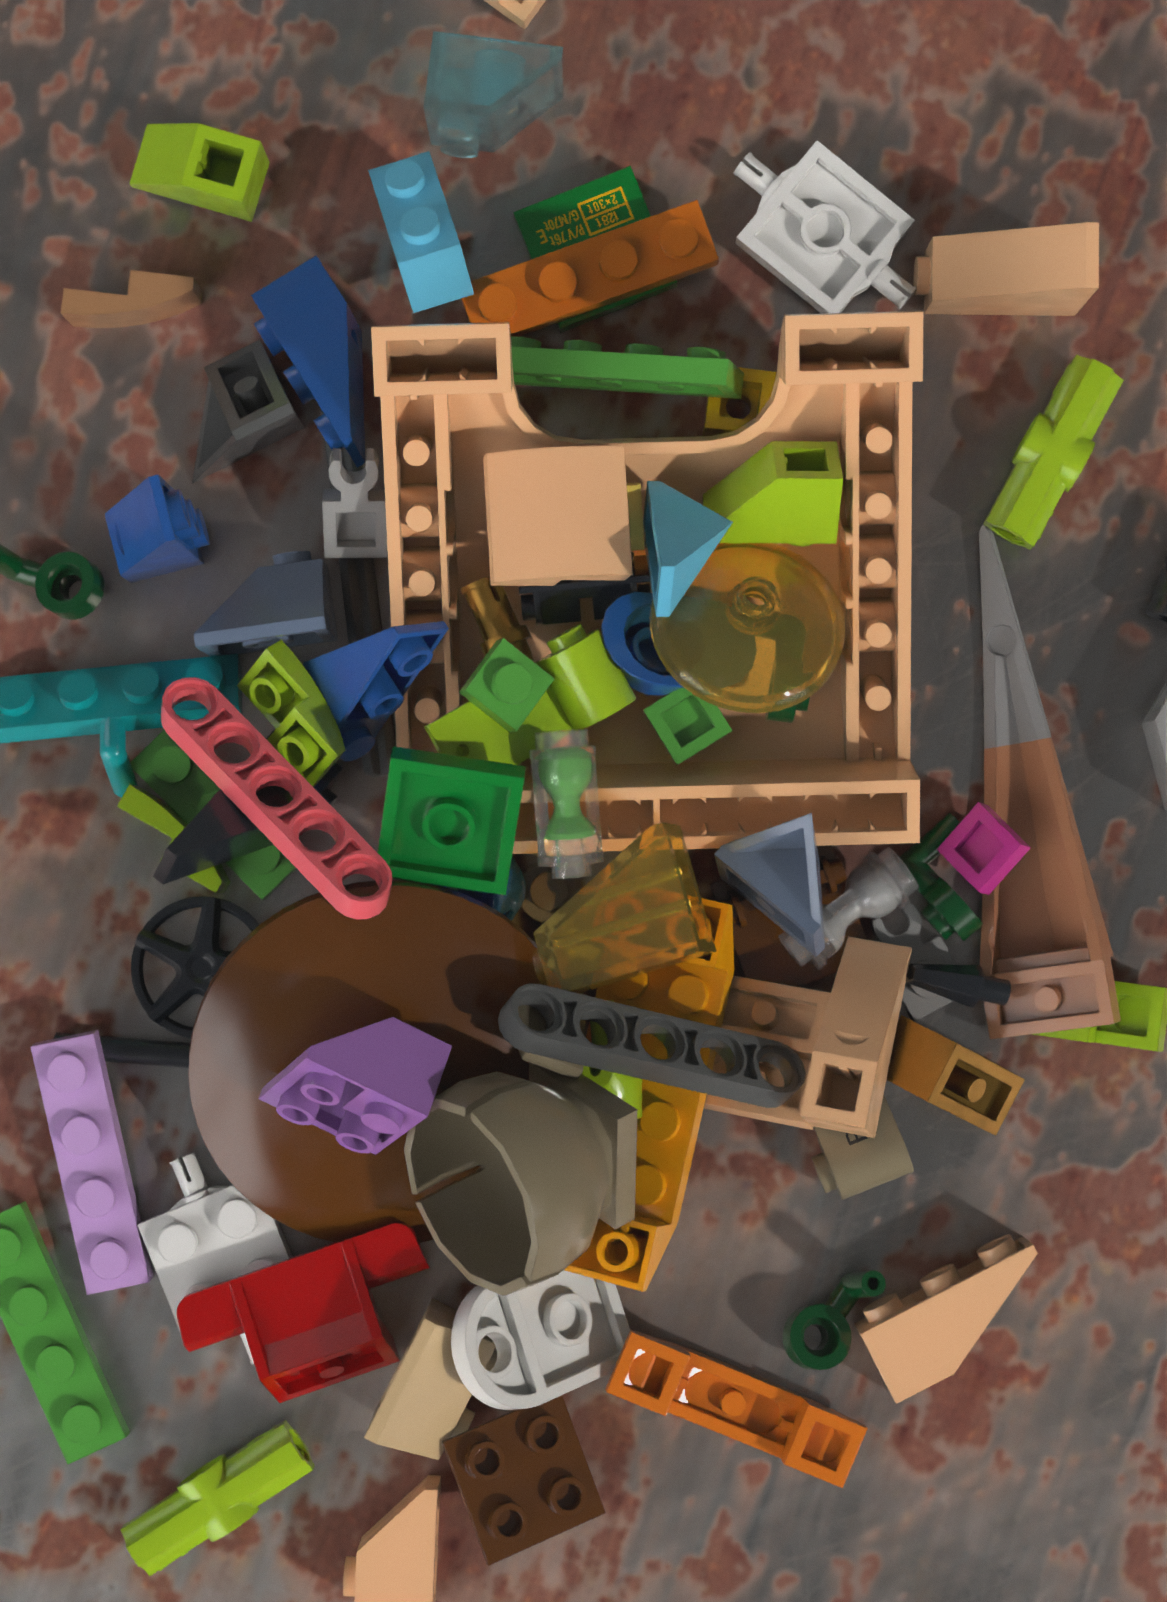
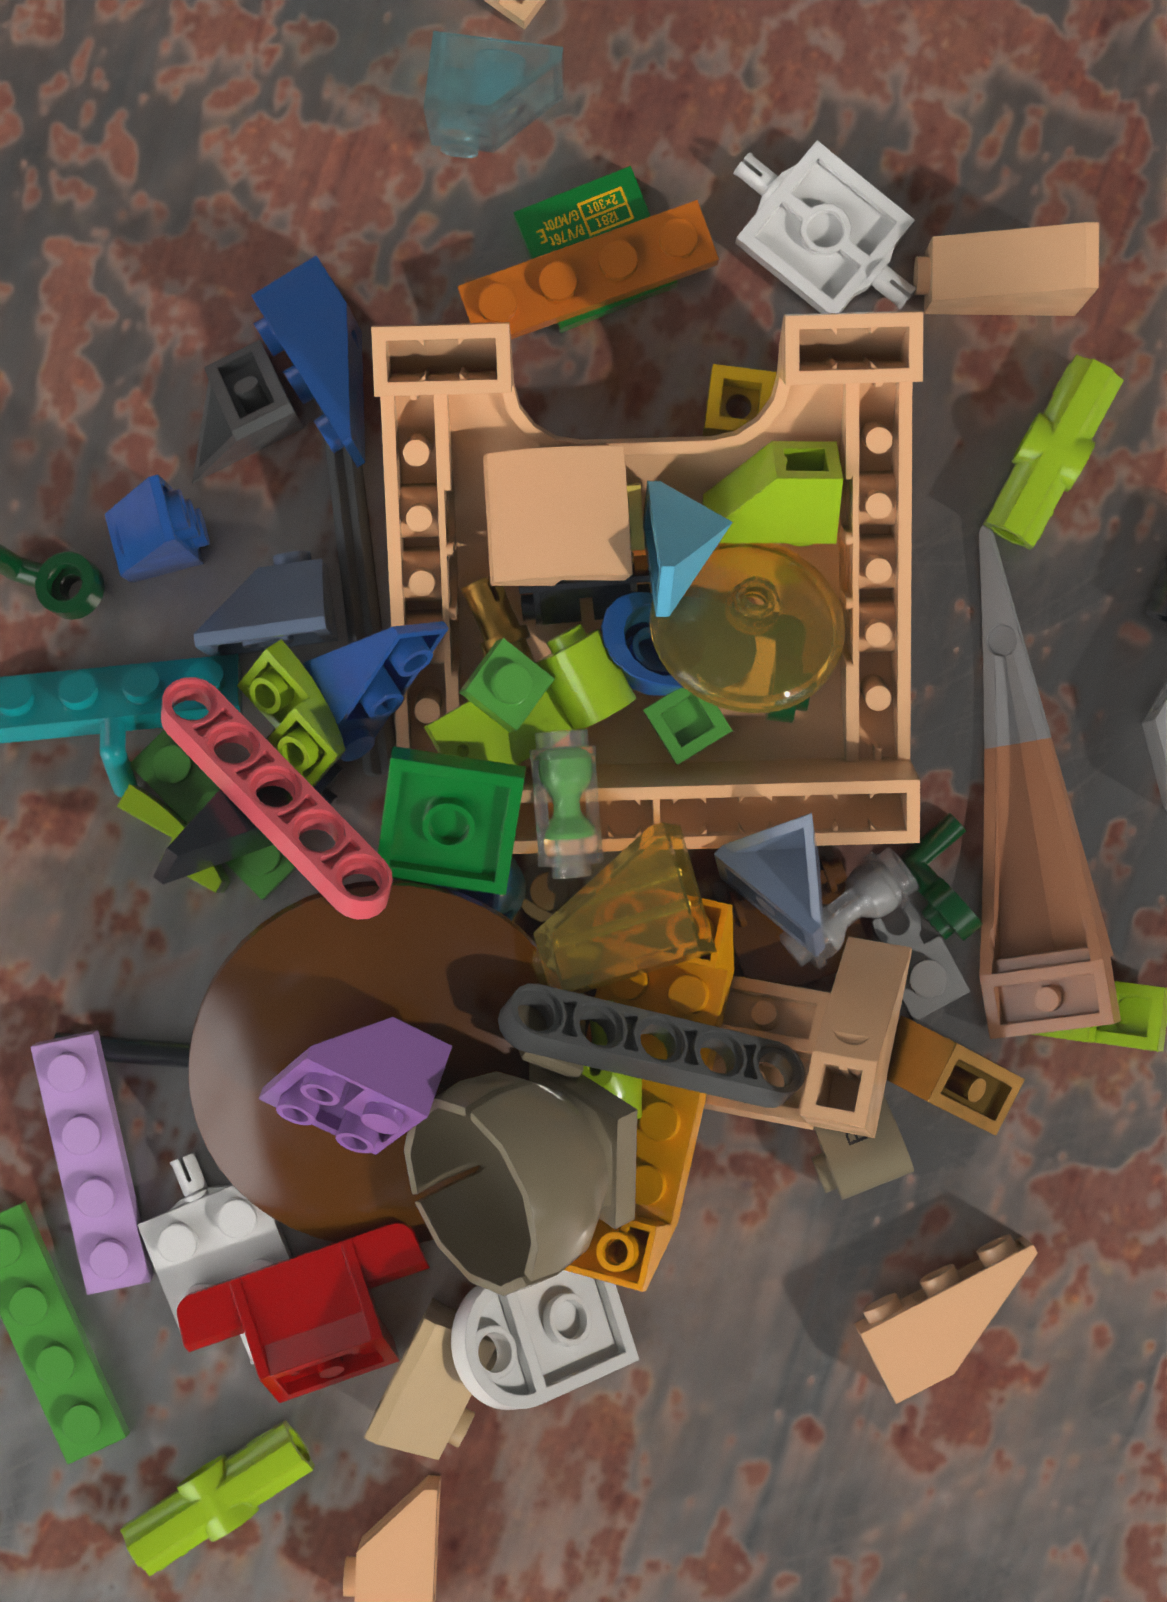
medium nougat slope [61,270,203,328] -> none
lime slope [129,123,270,222] -> none
black wheel [131,896,260,1039] -> none
light grey plate [322,448,388,558] -> none
medium azure brick [368,151,474,313] -> none
reddish brown hinge [442,1395,606,1566] -> none
bright green plate [511,336,744,399] -> none
orange slope [605,1329,868,1488] -> none
dark green plate [782,1270,886,1370] -> none
black bar [906,964,1011,1007] -> none
dark pink plate [937,802,1031,895] -> none

